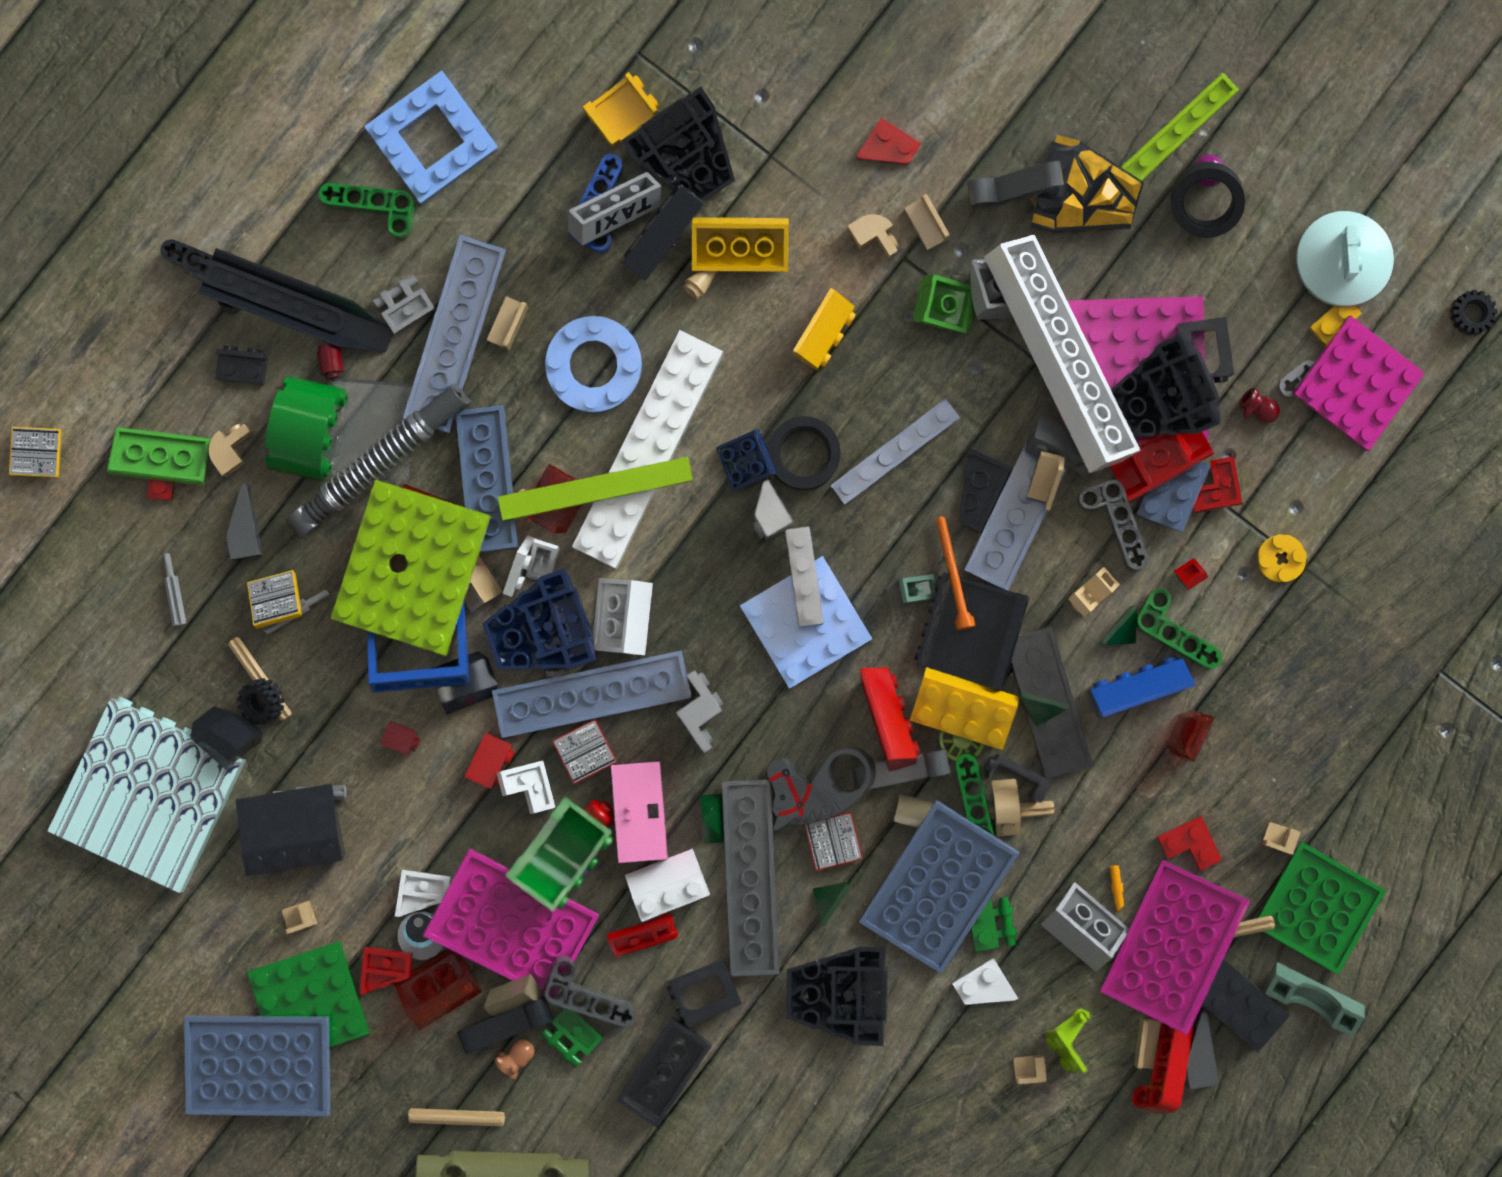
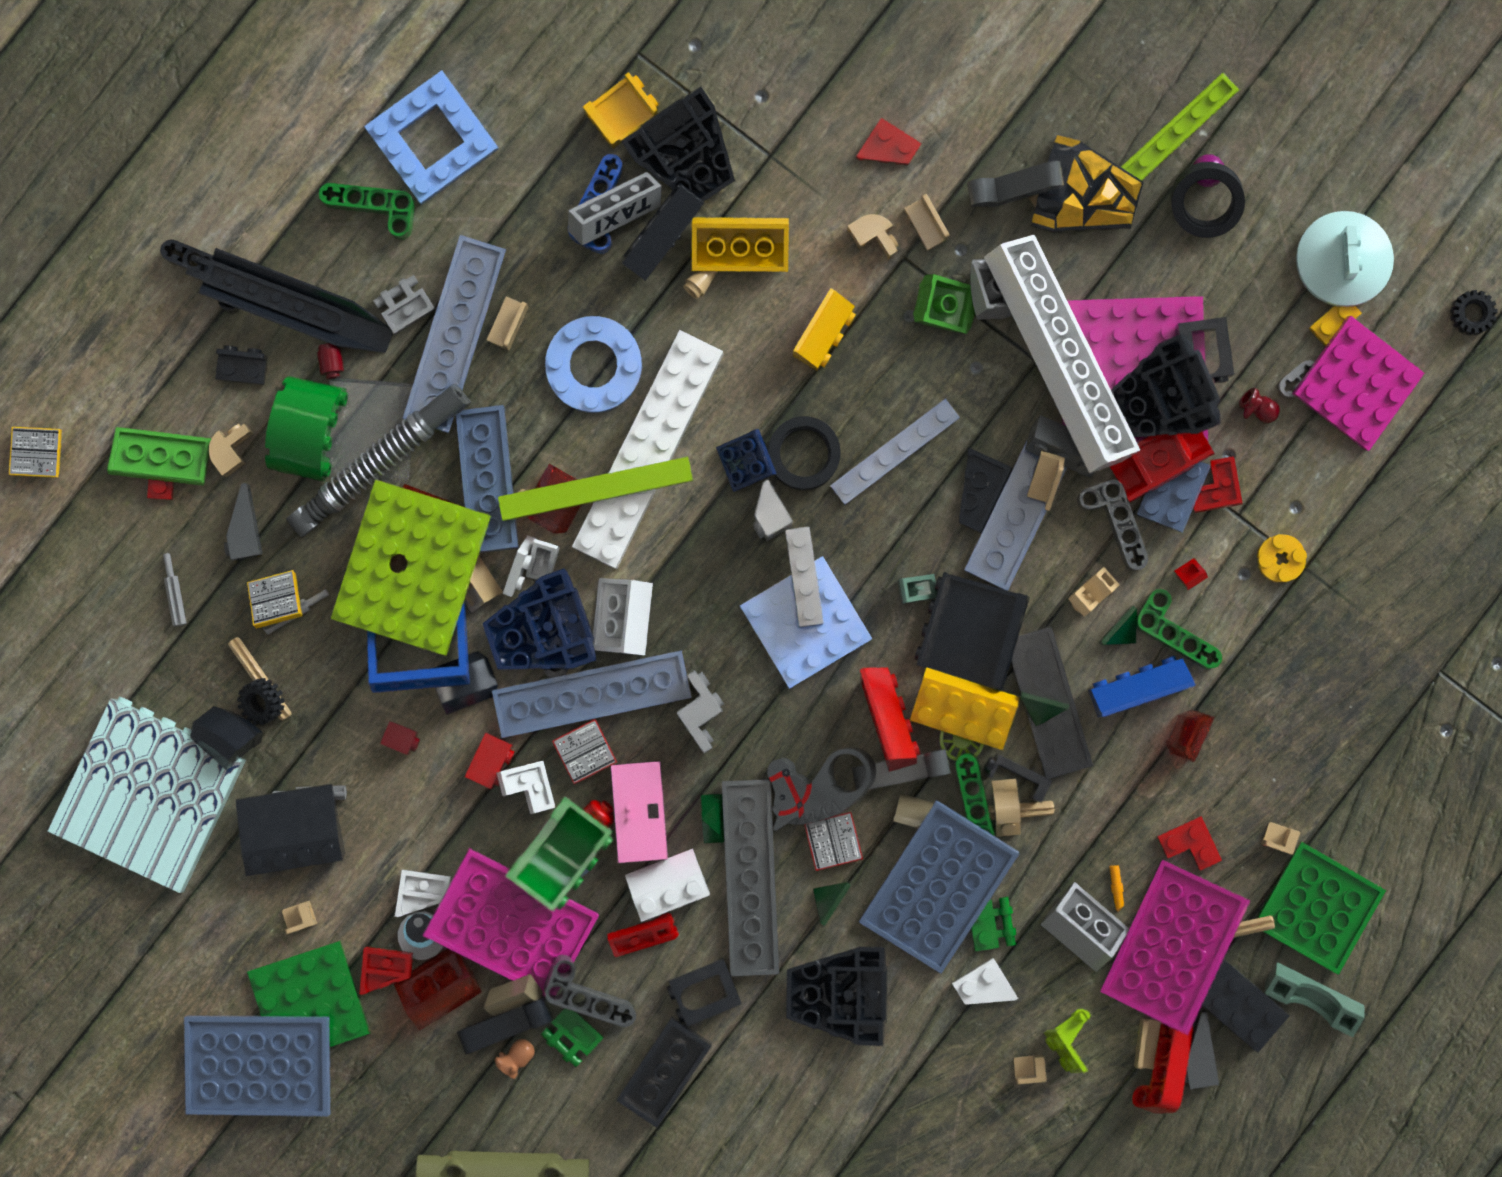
tan axle [408,1108,505,1126] -> none
orange piece [936,516,976,631] -> none

